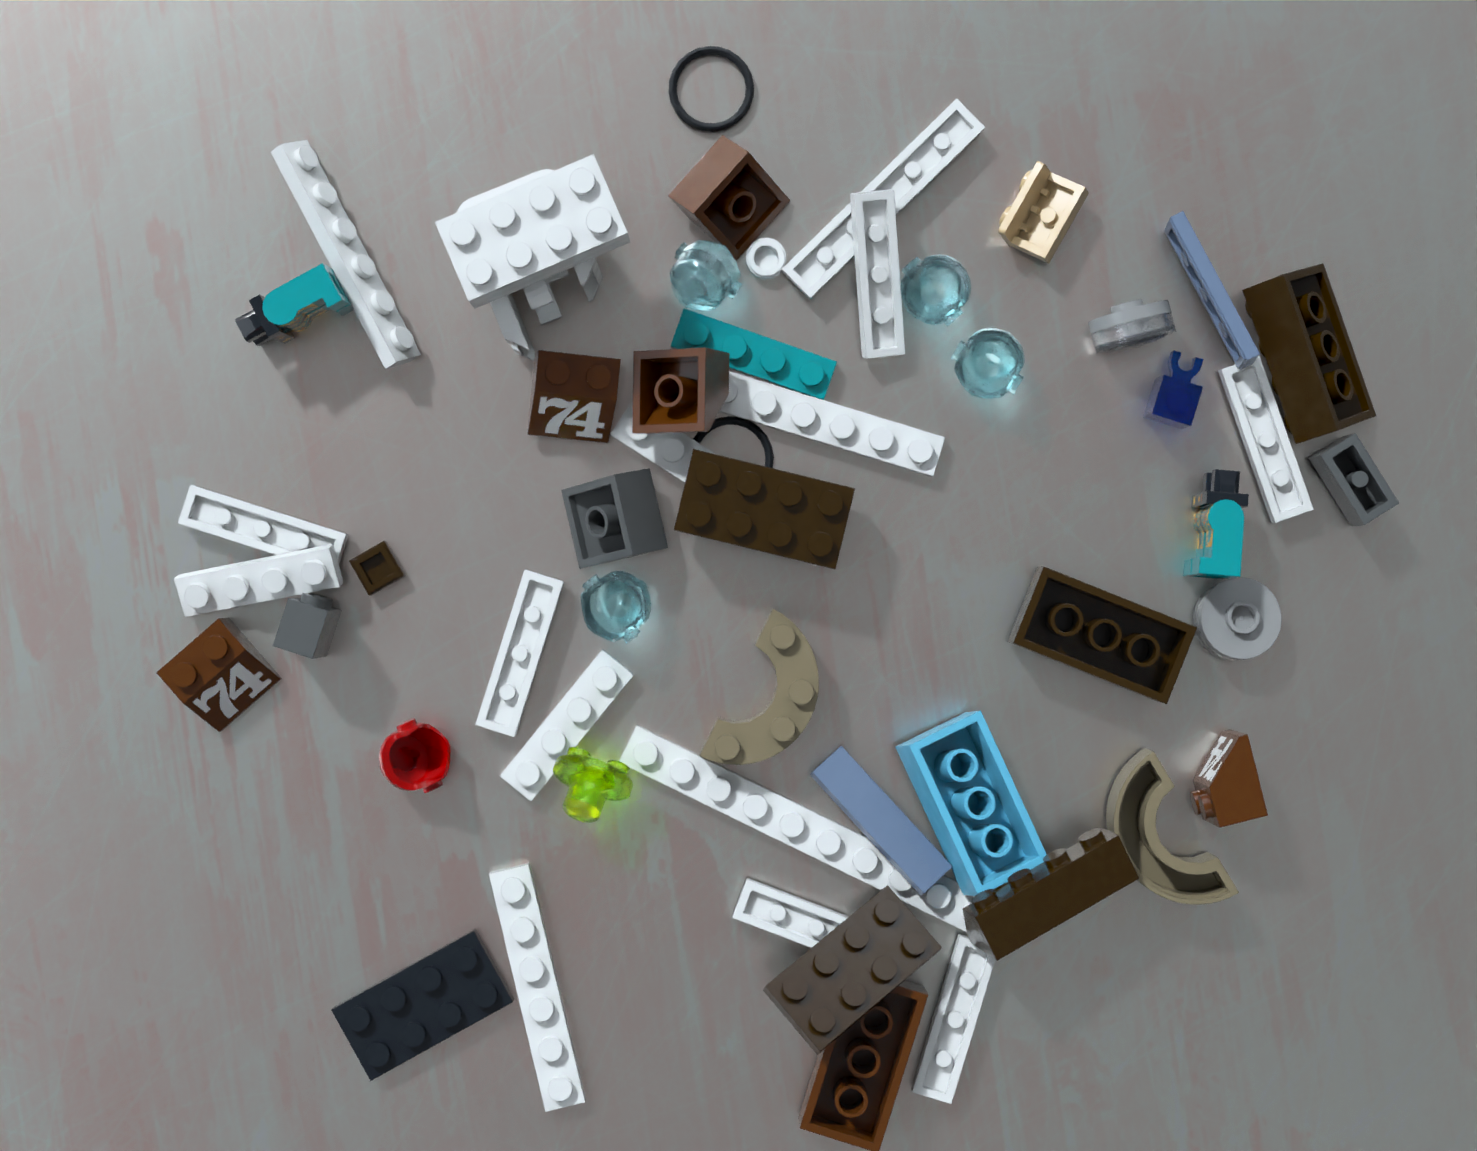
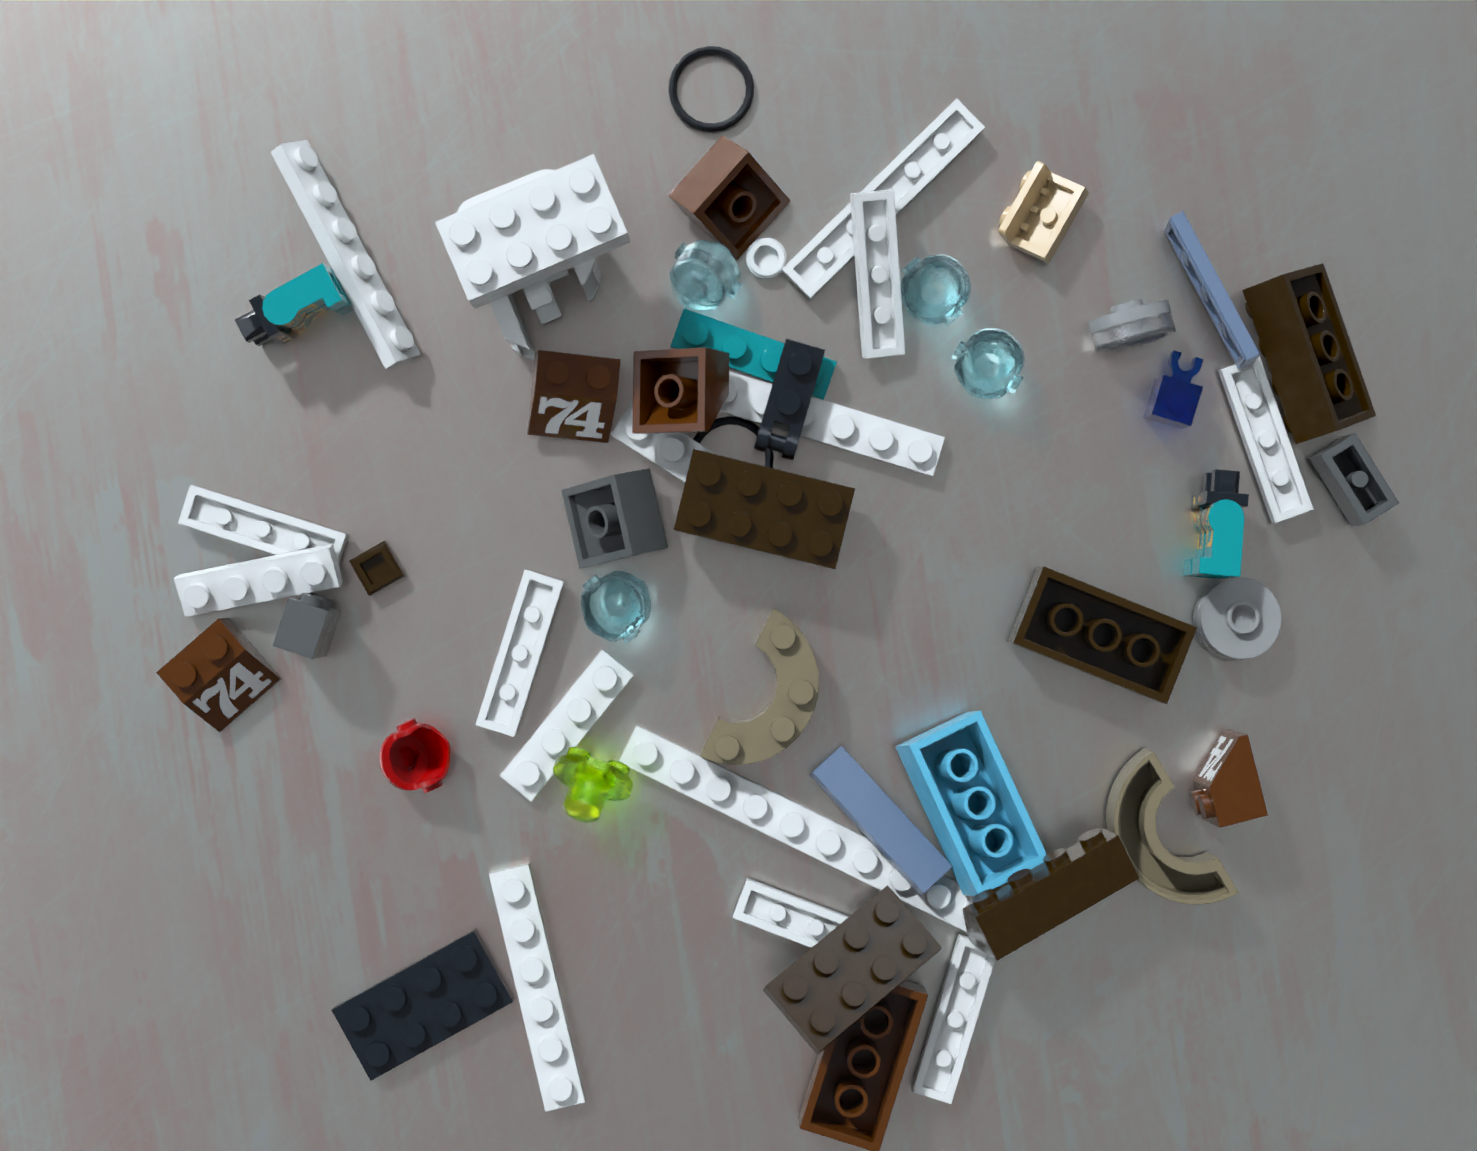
none -> black plate [754,339,825,460]

